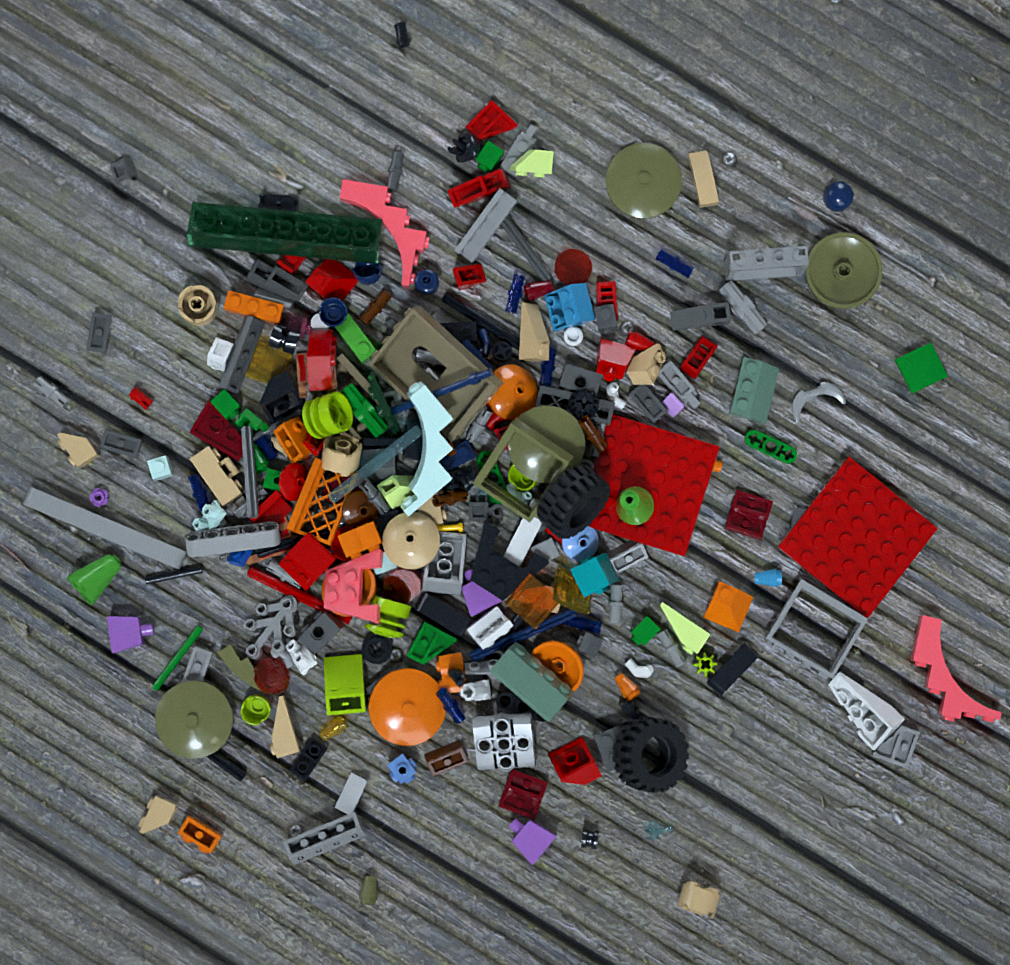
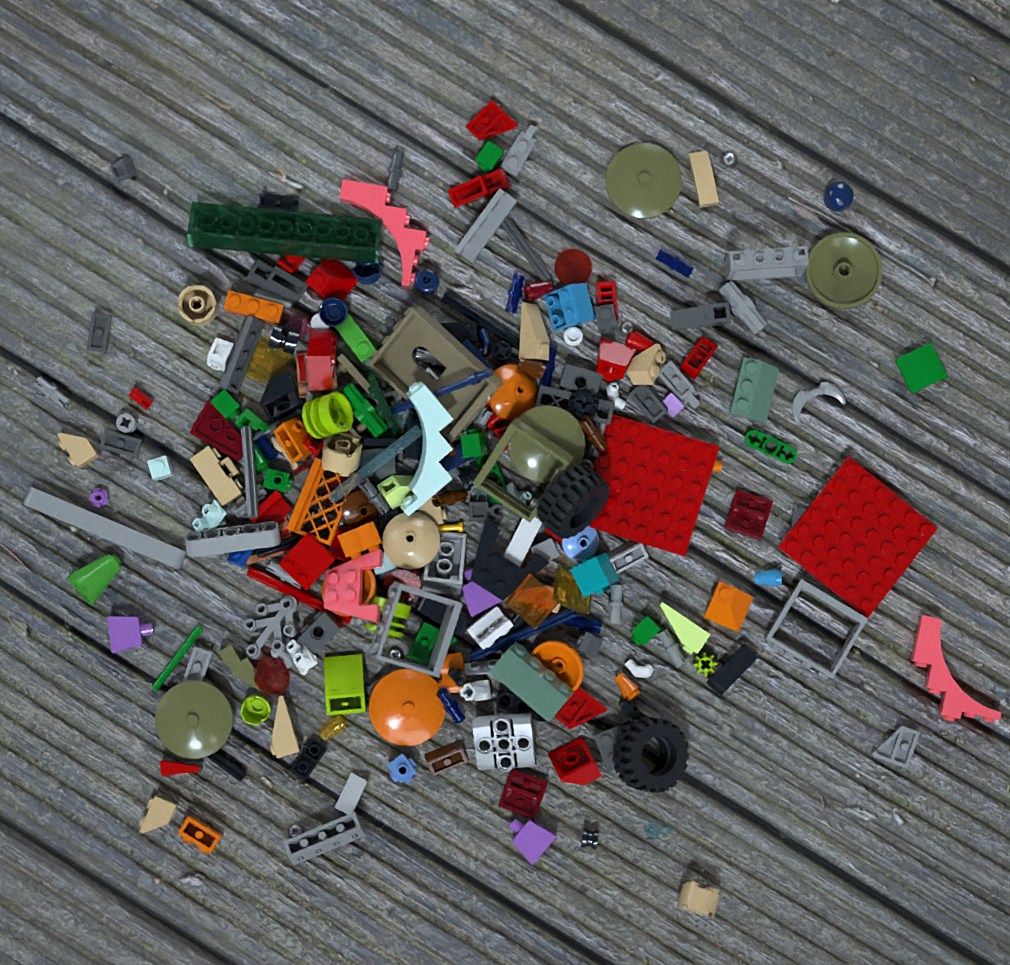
black bar [145,565,203,585] -> none
clear blue pin [188,473,210,513] -> none
red dish [279,463,308,501] -> none
reddish brown pin [359,289,392,326] -> none
olive cone [359,876,378,905] -> none
black gear [362,634,393,664] -> none
black pin [394,22,411,48] -> none
black wheel [443,472,462,493] -> none
black piece [447,131,482,163] -> none
red slope [452,264,487,291] -> none
lime hair [508,465,537,491] -> none
yellowish green slope [509,149,554,178] -> none
bright green cone [616,487,654,525] -> none
white wedge [829,672,905,751] -> none
none -> light grey wheel [116,413,137,434]
none -> red slope [160,760,202,776]
none -> light grey window [370,581,463,678]
none -> green brick [460,428,488,458]
none -> reddish brown cone [517,358,547,380]
none -> red wing [555,687,608,729]

